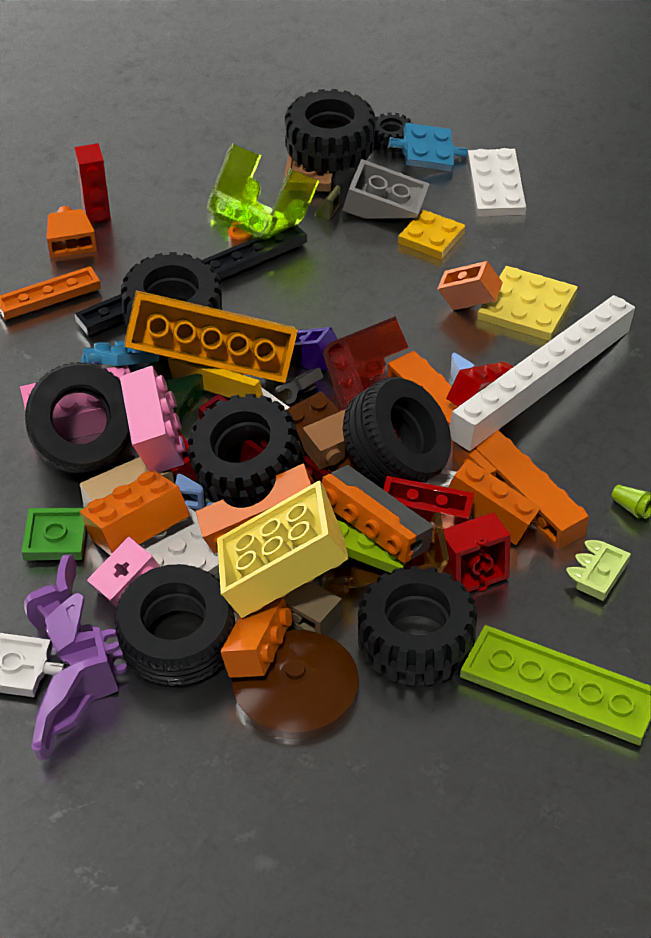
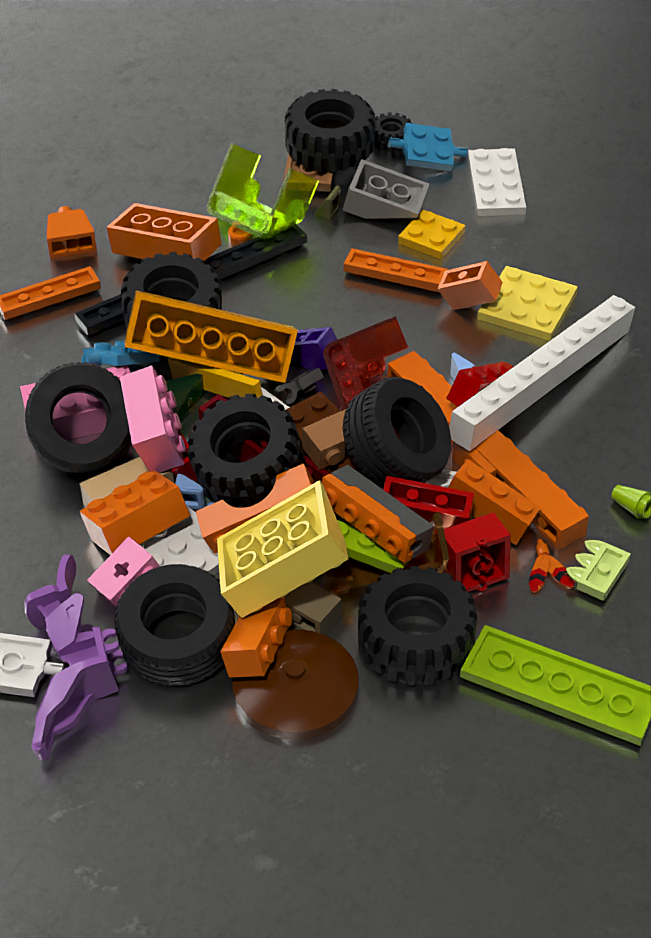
bright green plate [22,508,86,560] -> none
red brick [74,143,111,223] -> none
none -> orange brick [106,203,222,261]
none -> orange plate [343,248,448,292]
none -> piece [529,539,574,593]

